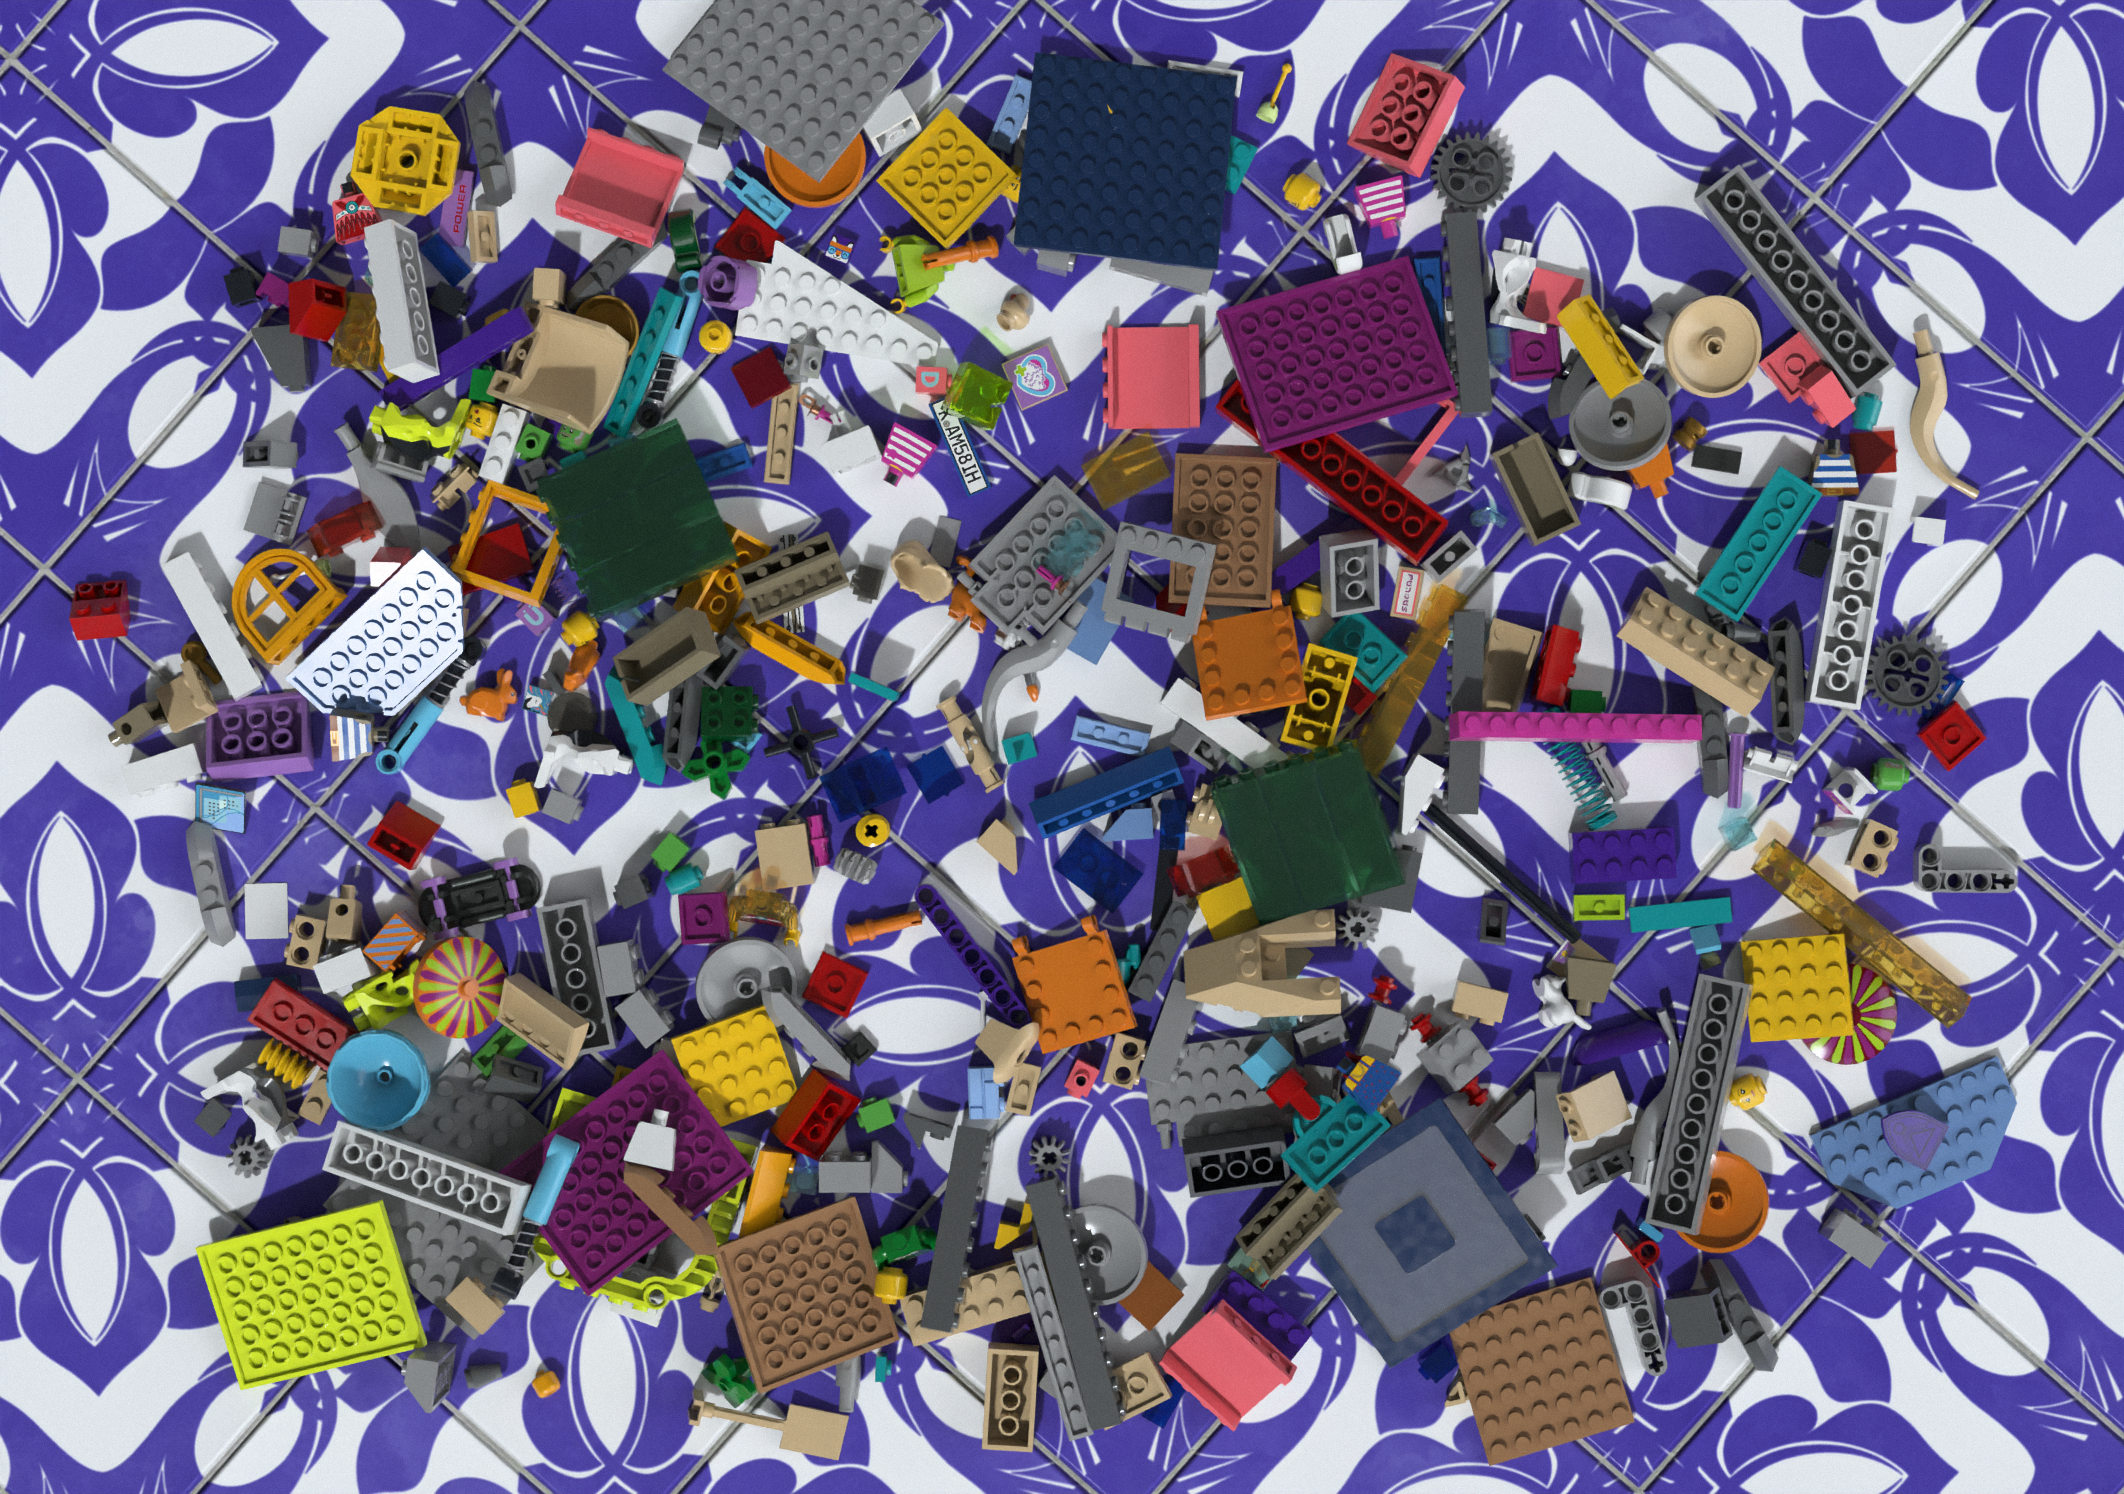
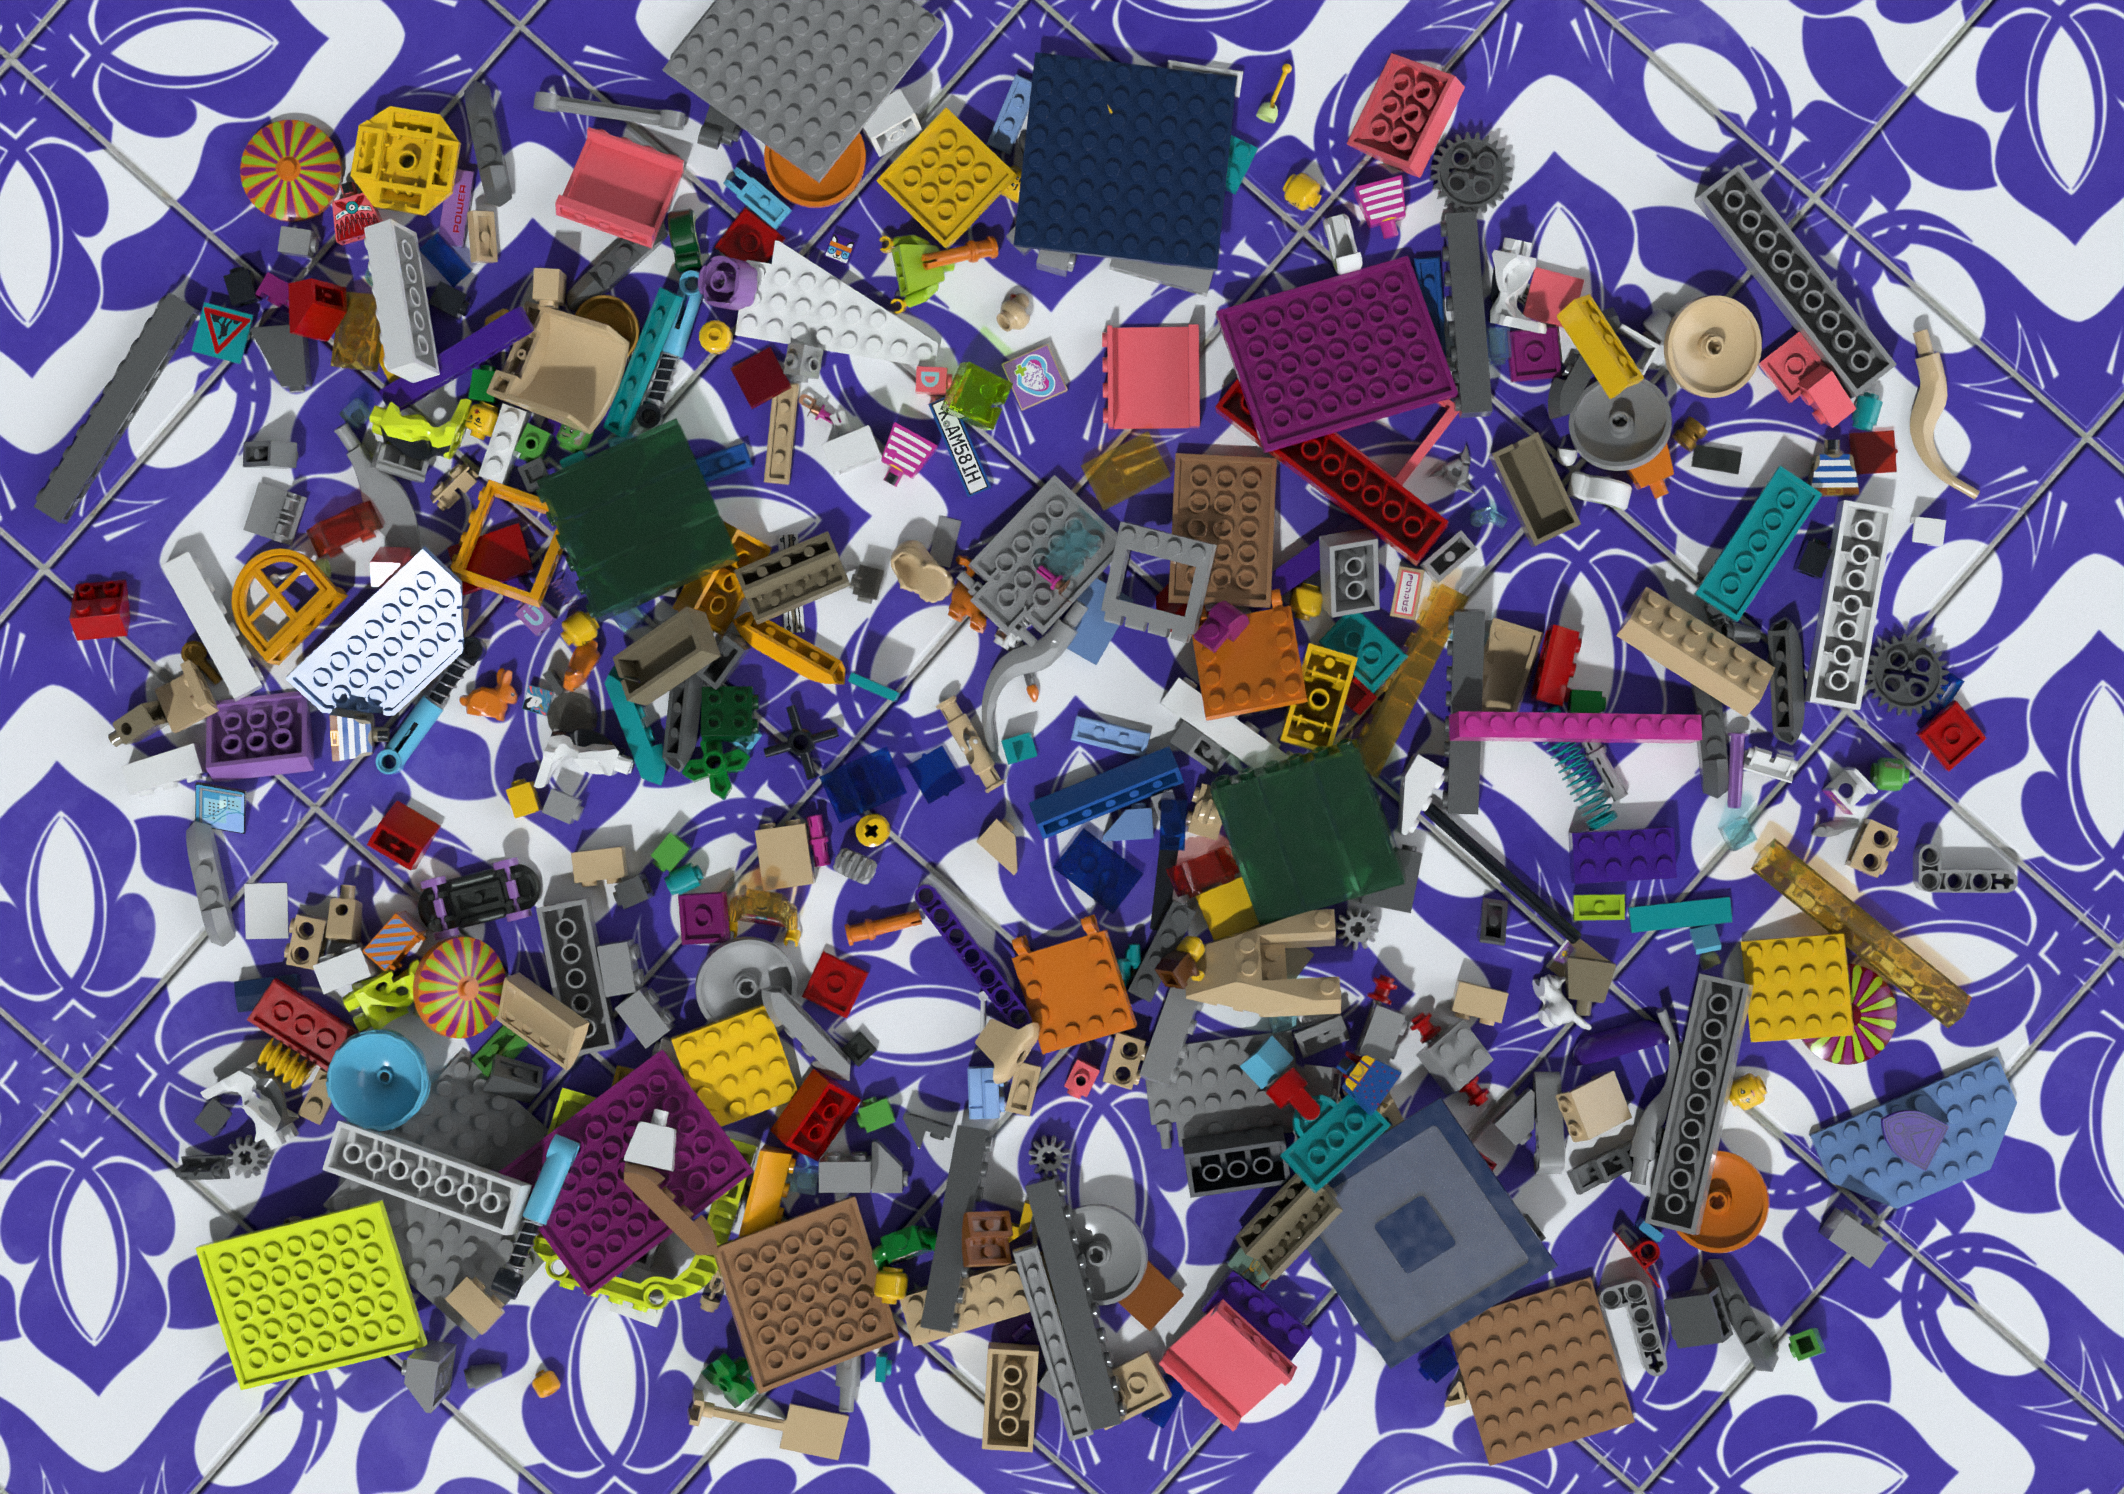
none -> dark grey brick [34,293,201,524]
none -> dark grey hinge [175,1154,230,1180]
none -> teal piece [191,302,254,364]
none -> dish [240,120,343,222]
none -> clear light blue slope [339,398,372,429]
none -> light grey piece [533,92,686,130]
none -> tan brick [571,846,628,887]
none -> dark orange slope [962,1211,1013,1267]
none -> reddish brown piece [1155,936,1205,989]
none -> magenta brick [1194,601,1249,653]
none -> bright green brick [1788,1328,1826,1361]

